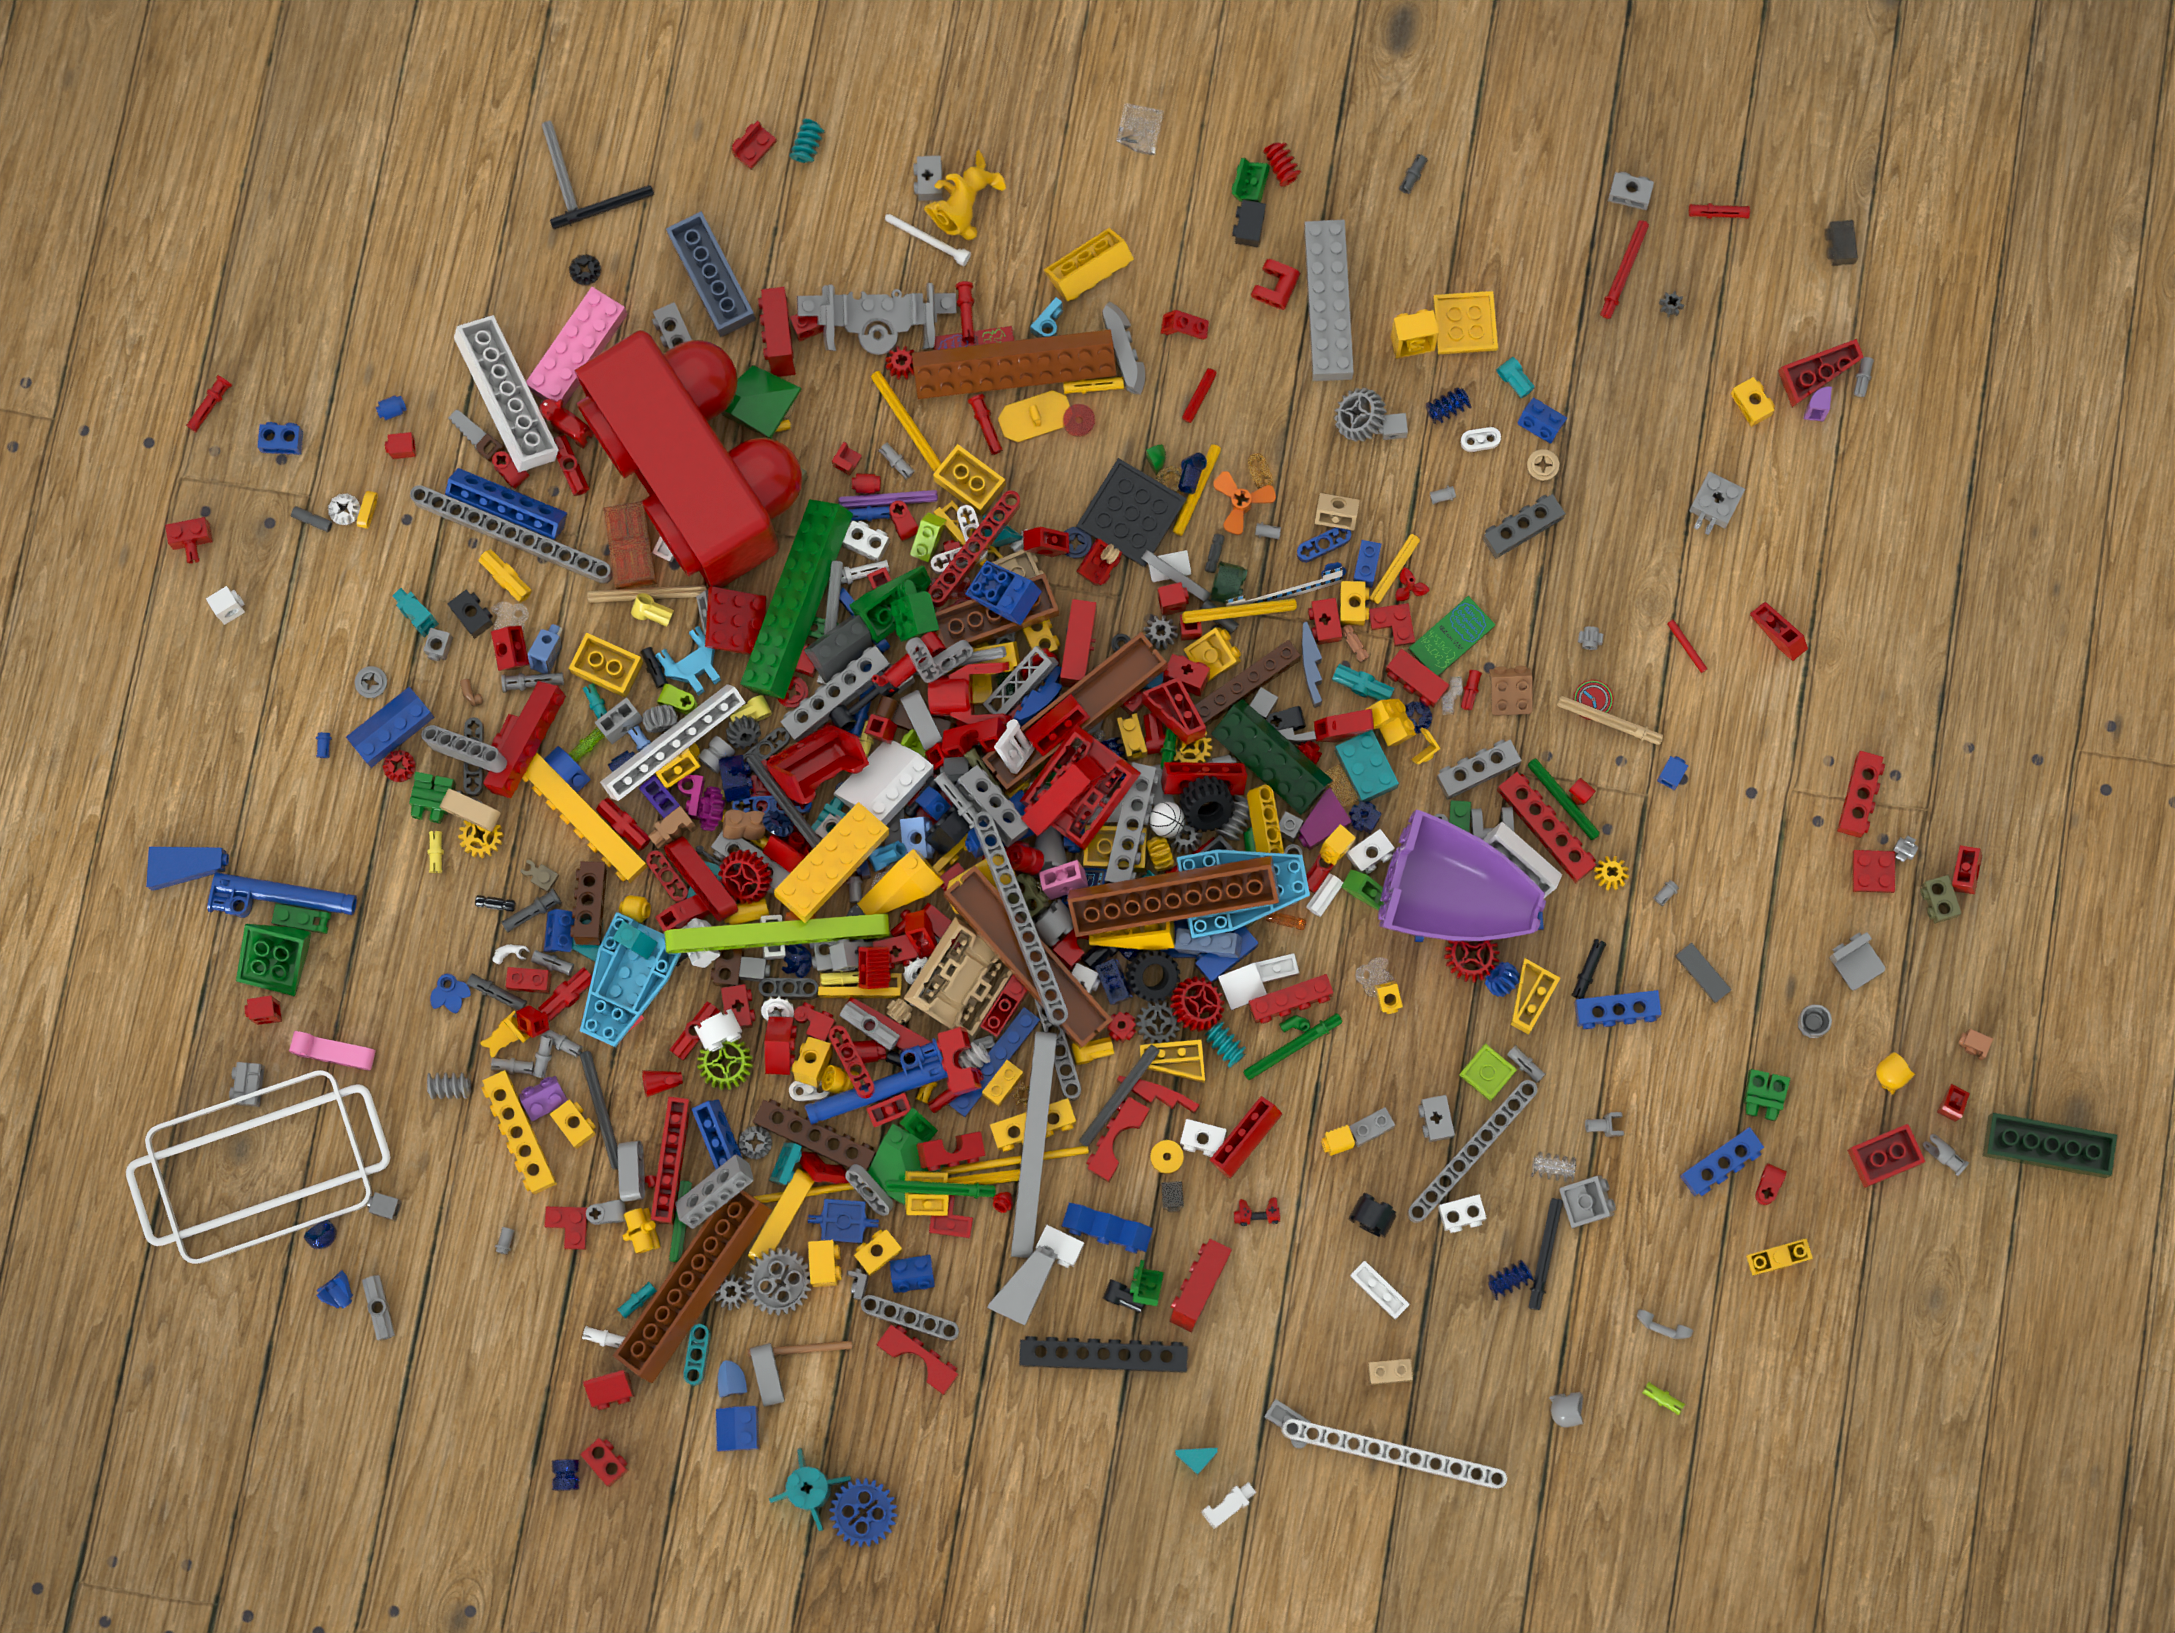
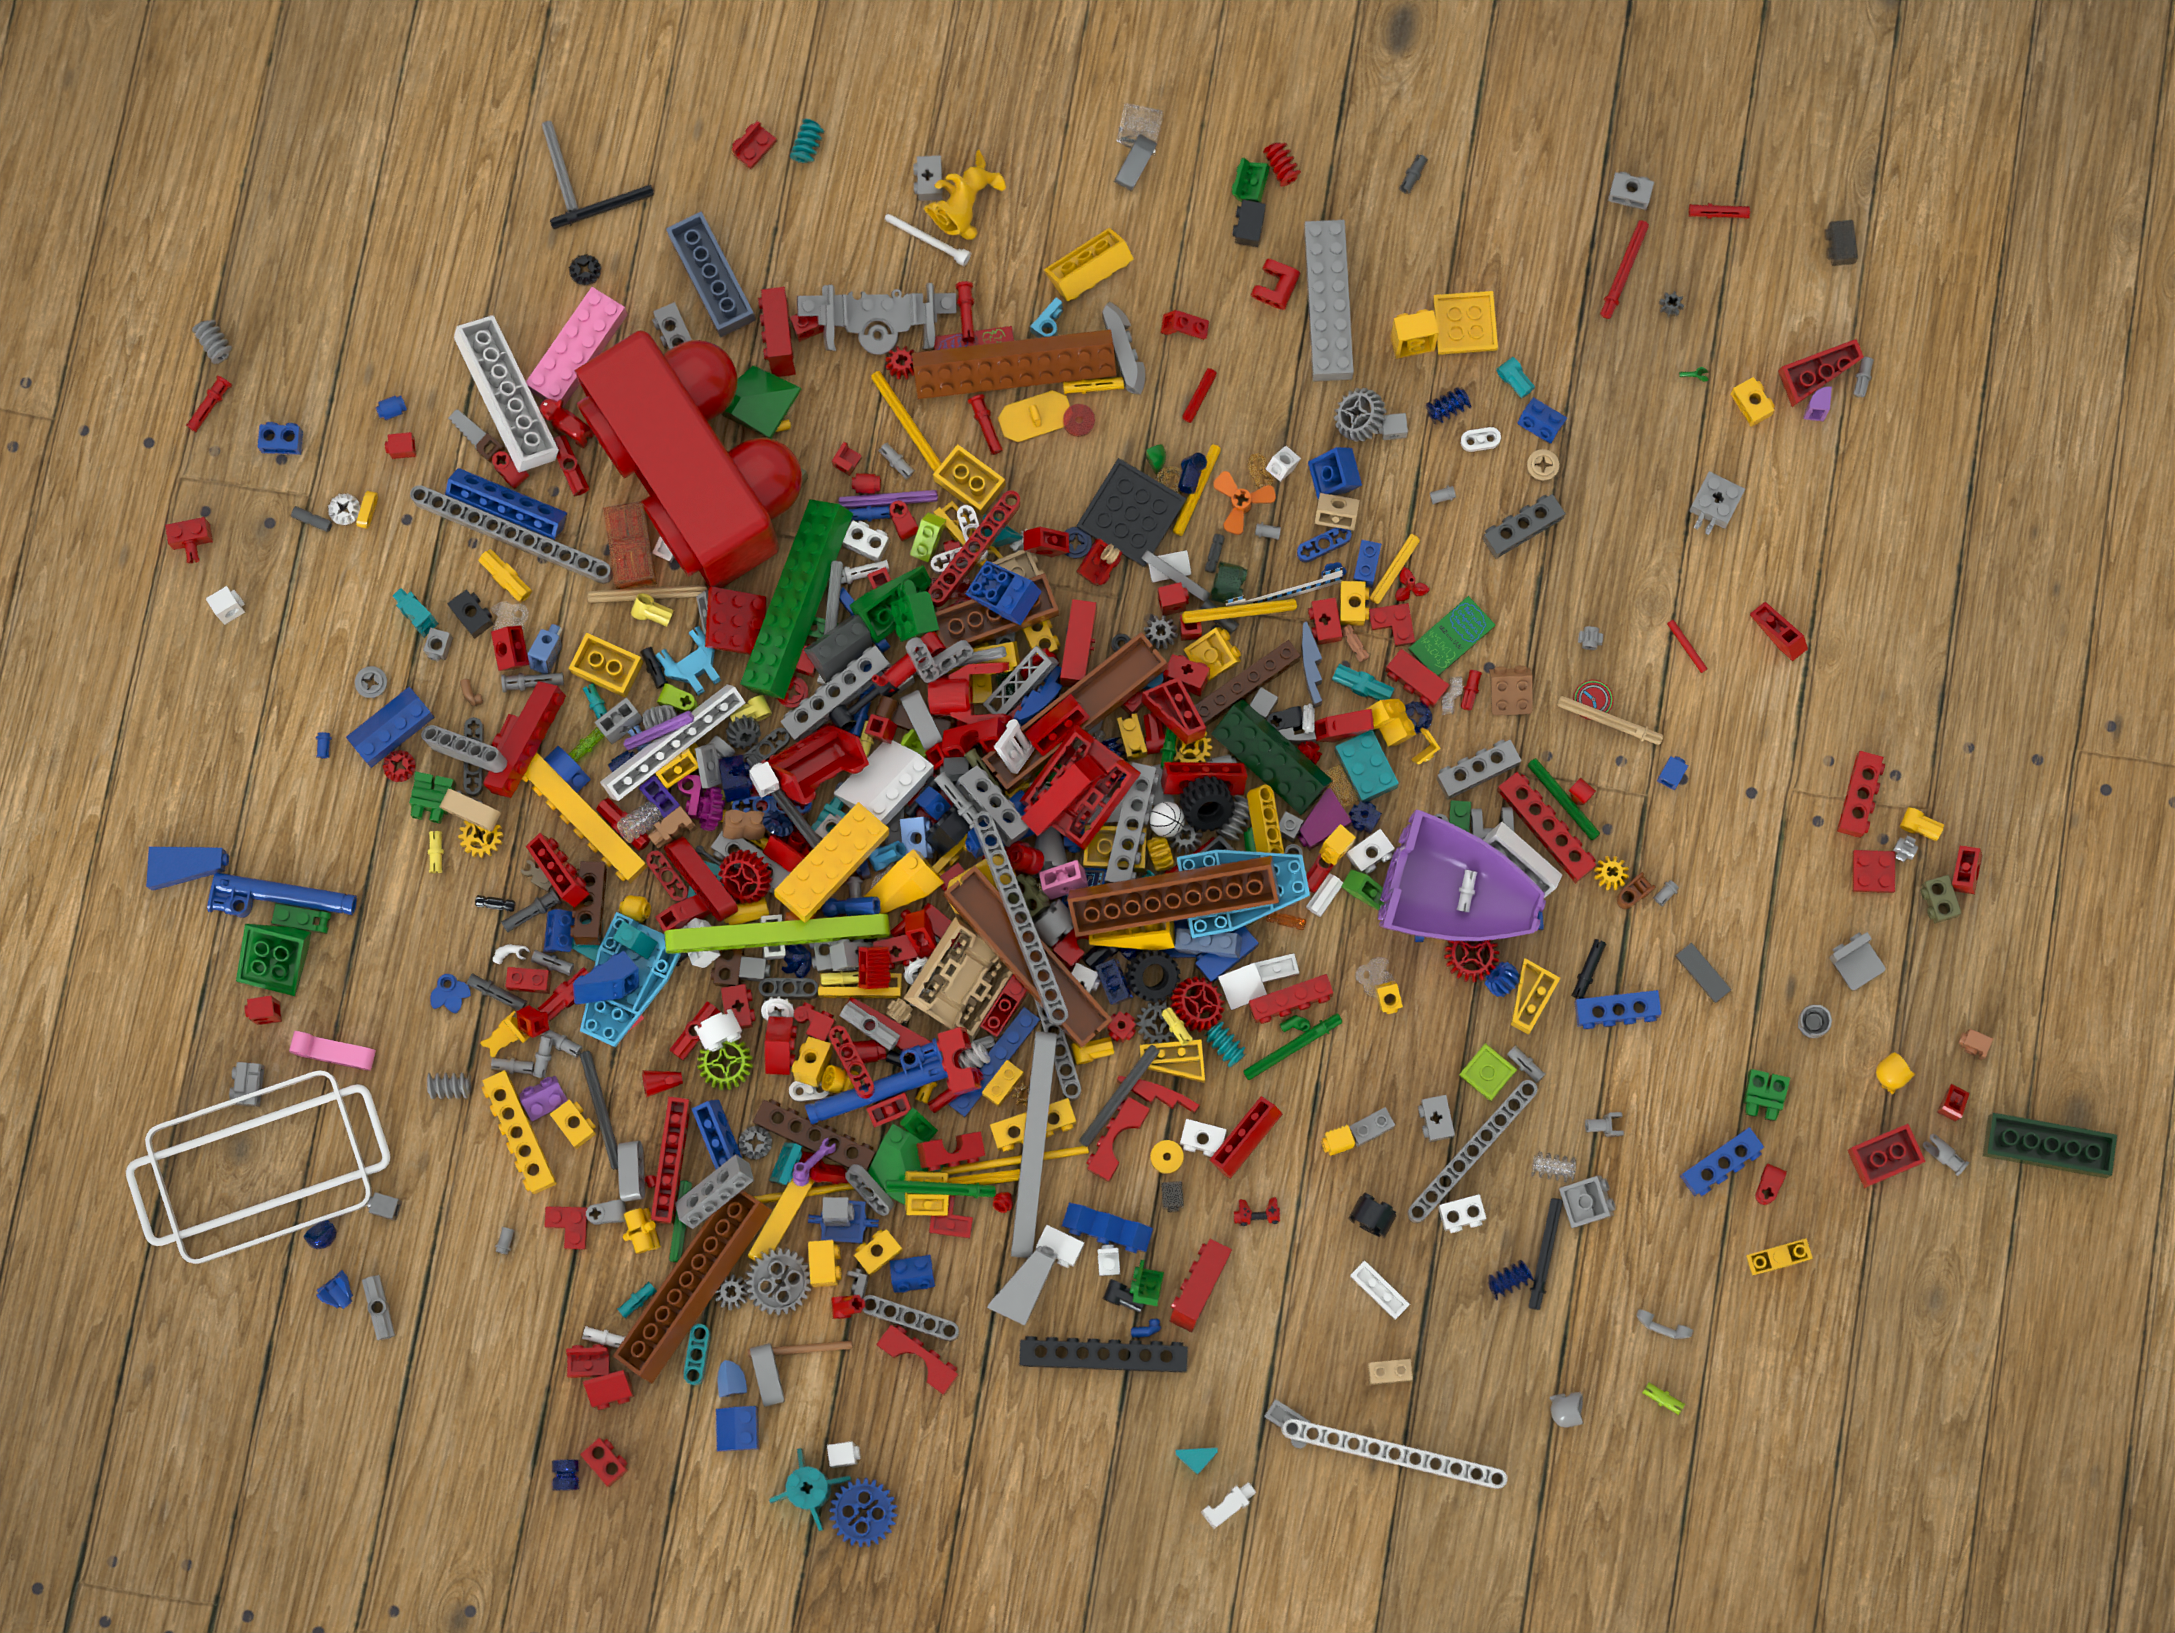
none -> light grey piece [192,320,232,364]
none -> red brick [526,833,590,907]
none -> red bracket [566,1344,610,1378]
none -> blue slope [573,951,639,1005]
none -> clear piece [617,801,662,843]
none -> medium lavender axle [624,711,694,751]
none -> light grey plate [695,744,722,788]
none -> white brick [749,762,779,798]
none -> medium lavender brick [793,1138,836,1186]
none -> blue piece [821,897,881,918]
none -> light grey brick [822,1197,854,1226]
none -> white brick [827,1442,861,1468]
none -> red piece [831,1295,865,1319]
none -> white bracket [1098,1245,1120,1276]
none -> beam [1114,134,1157,191]
none -> blue arm [1131,1319,1161,1338]
none -> light yellow axle [1162,1007,1192,1046]
none -> white brick [1266,446,1301,482]
none -> white axle [1302,703,1315,734]
none -> blue slope [1308,447,1362,499]
none -> white pin [1456,870,1478,912]
none -> dark orange piece [1617,872,1656,909]
none -> green hand [1679,367,1709,382]
none -> yellow piece [1900,807,1944,841]

